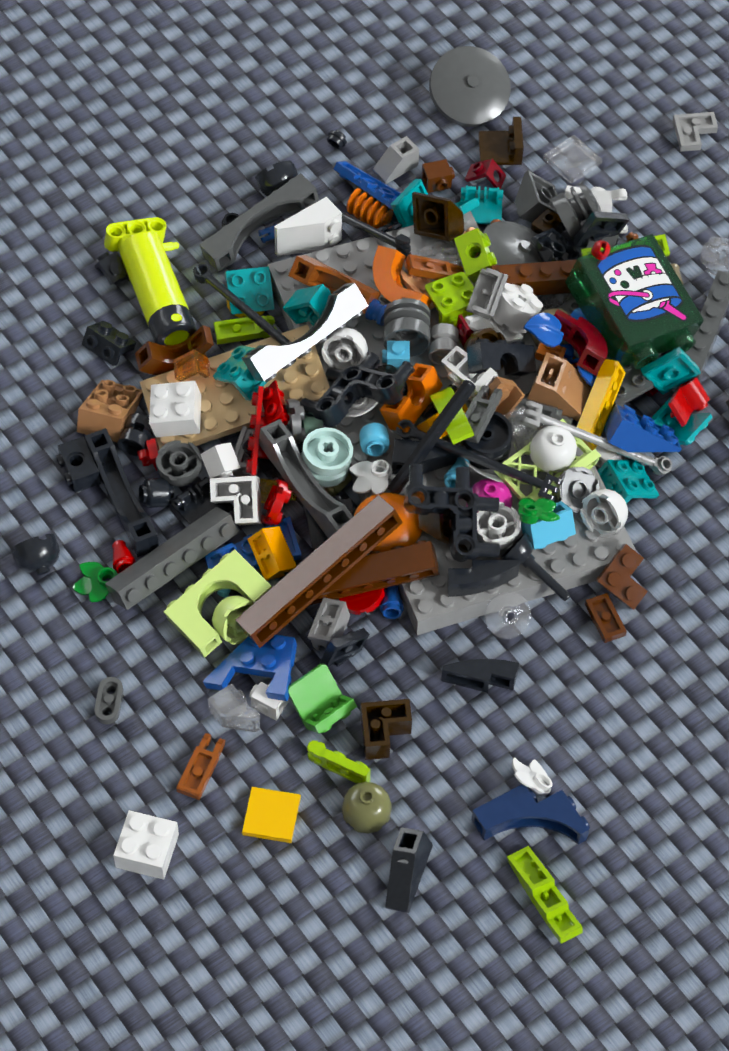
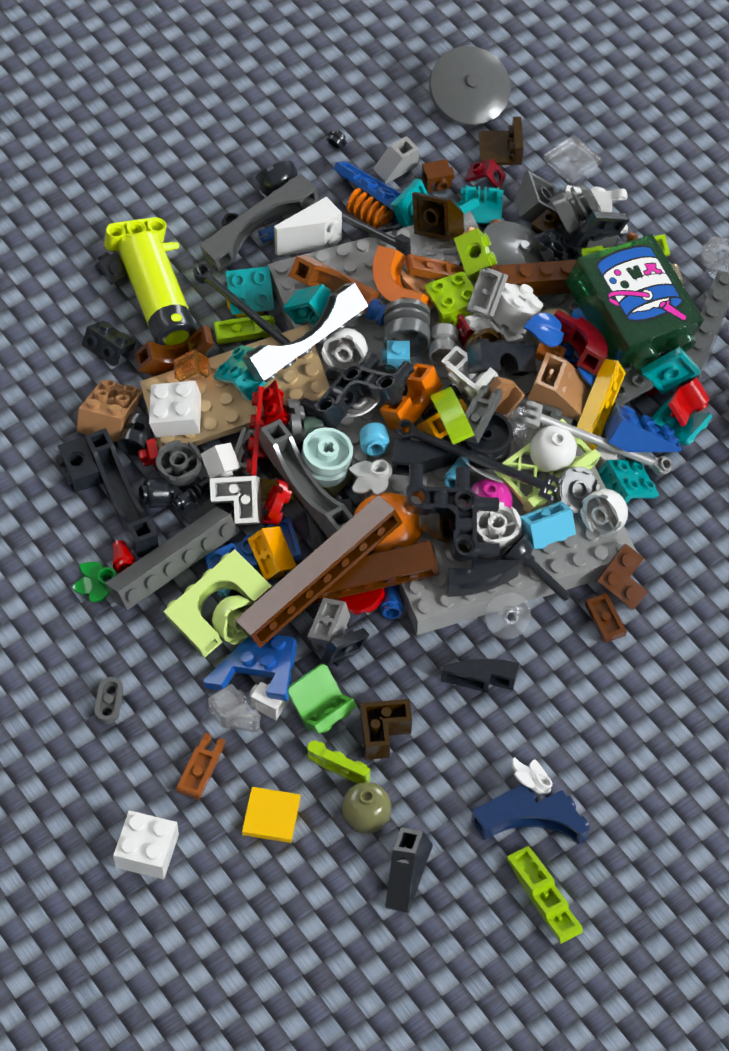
black cylinder [11,534,60,576] -> none
black axle [388,380,476,494] -> none
green plate [518,498,560,524] -> none
red hinge [591,240,611,260] -> none
light grey plate [673,112,718,152] -> none

